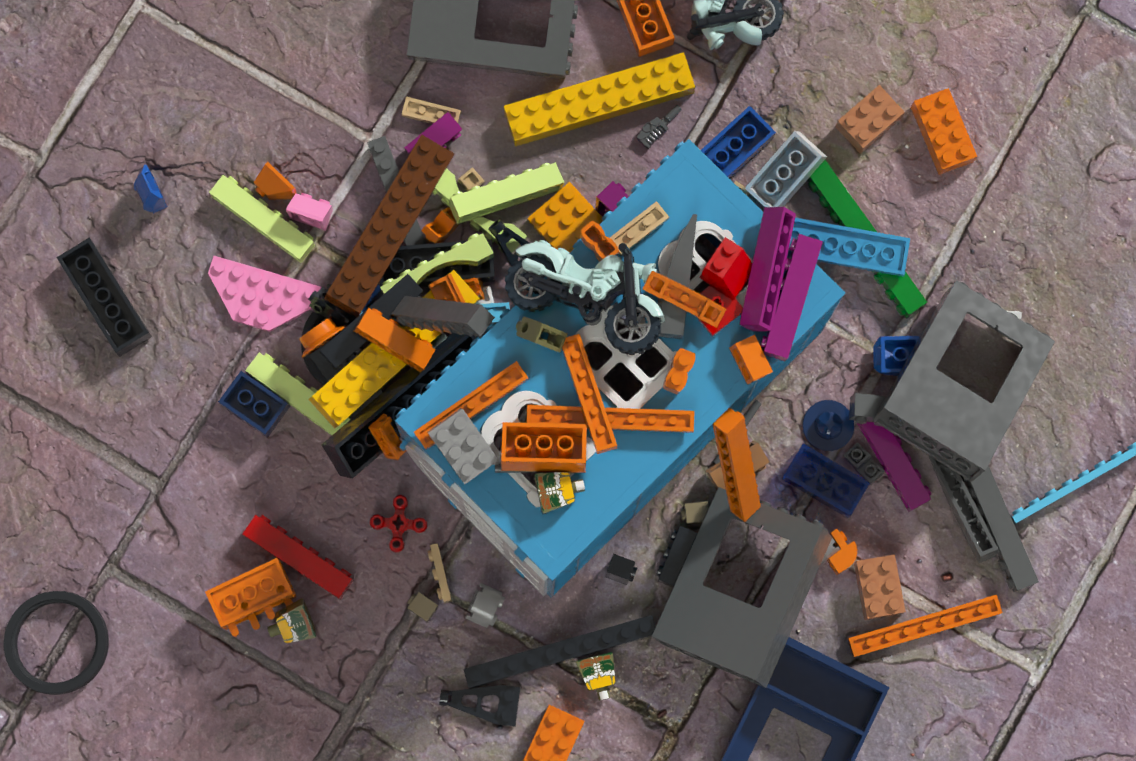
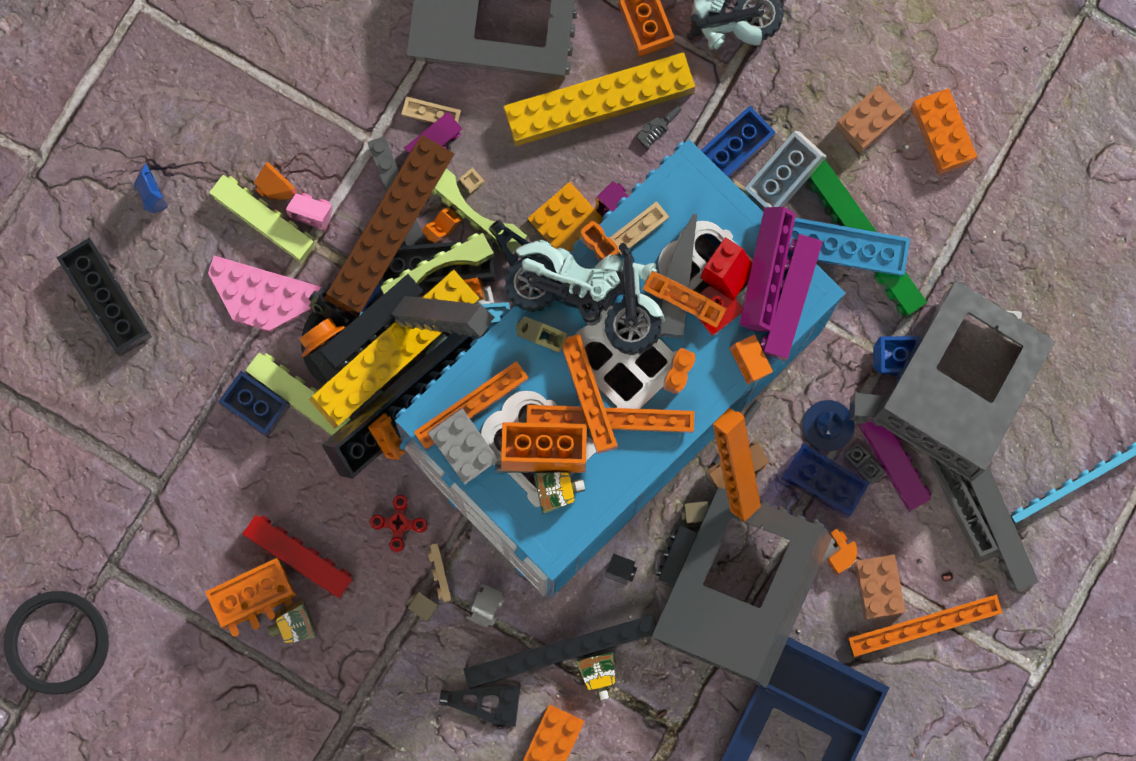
orange brick [354,308,436,372] -> none
orange hinge [428,273,466,303] -> none
yellowish green brick [449,162,564,224] -> none

